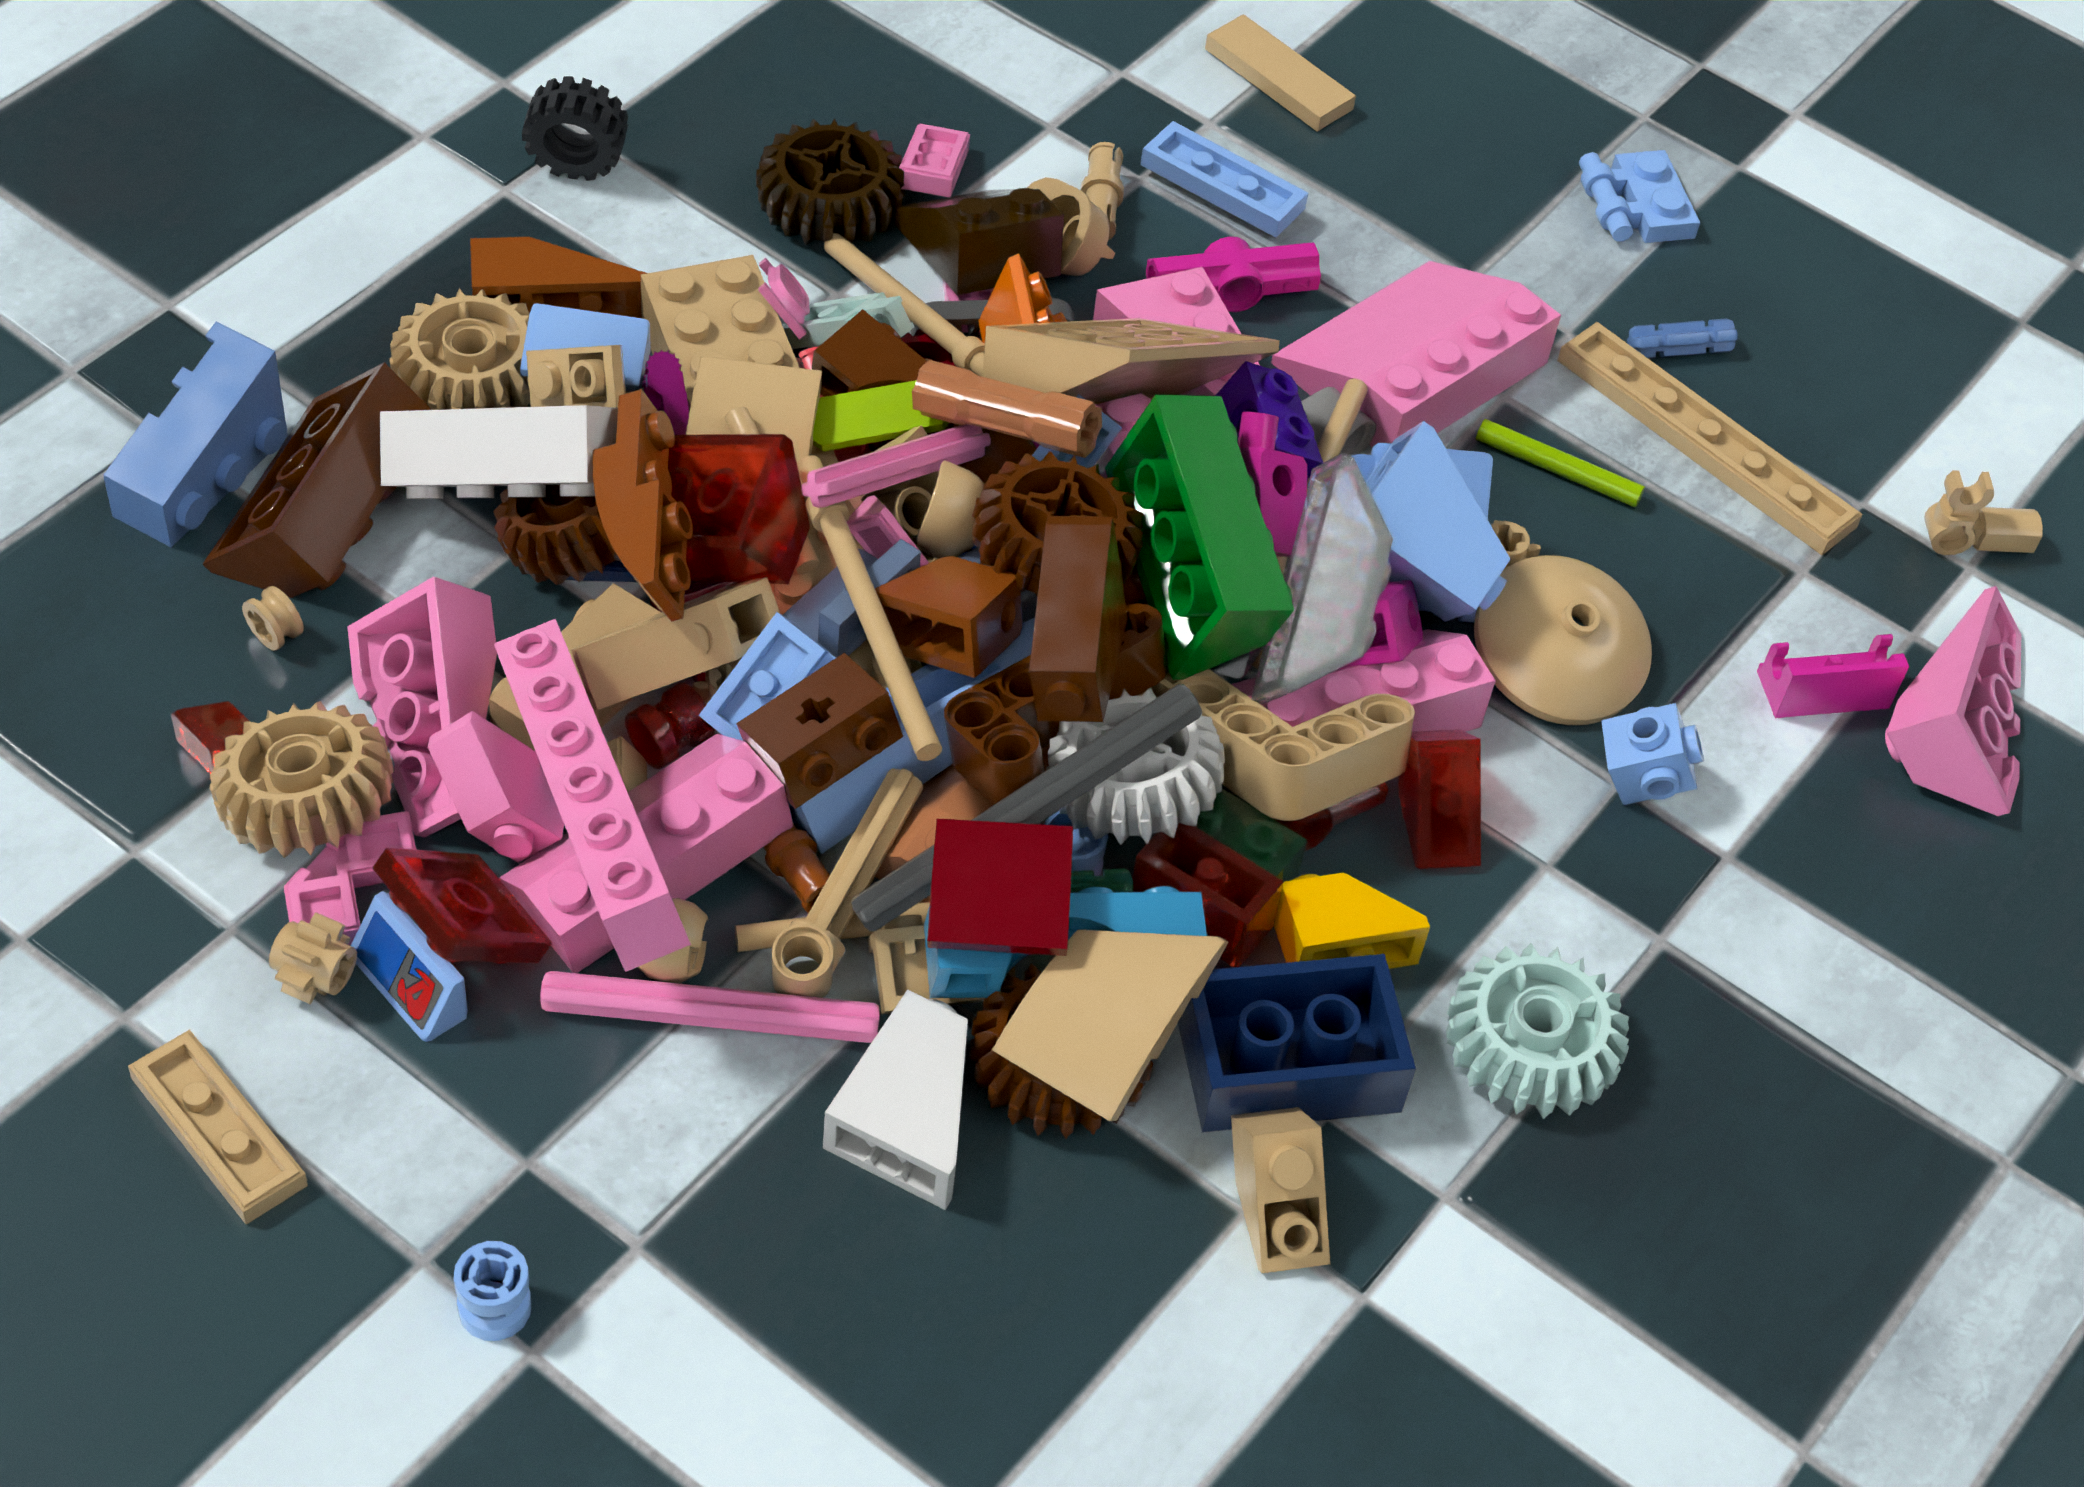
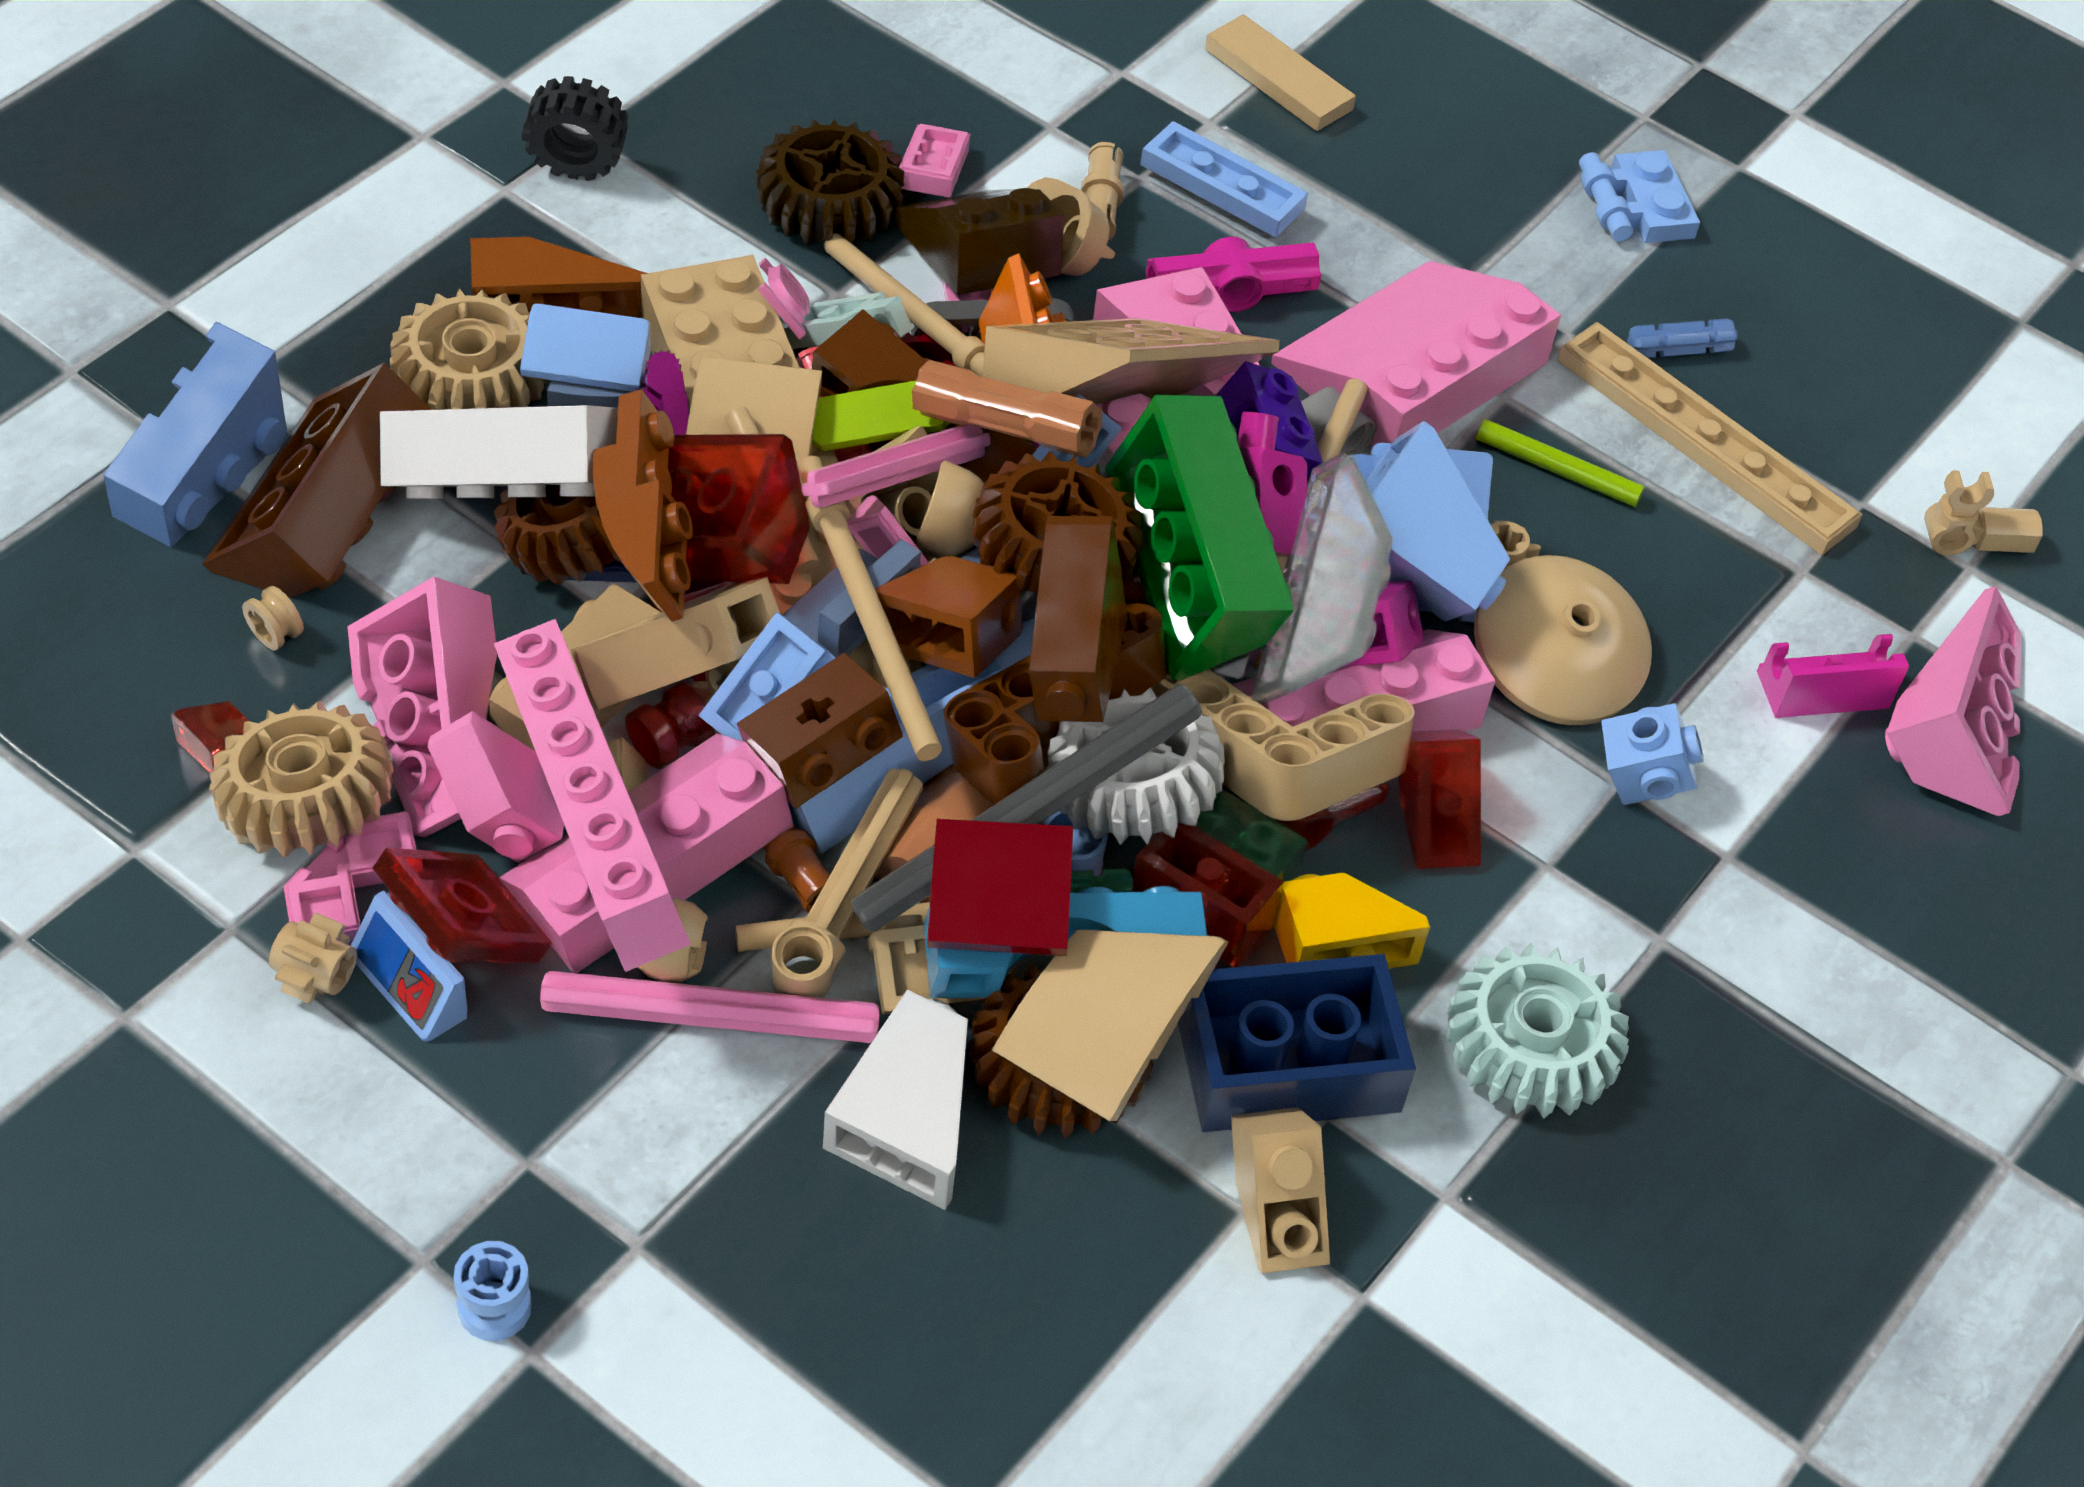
tan tile [128,1029,308,1225] -> none
tan slope [526,345,626,408] -> none

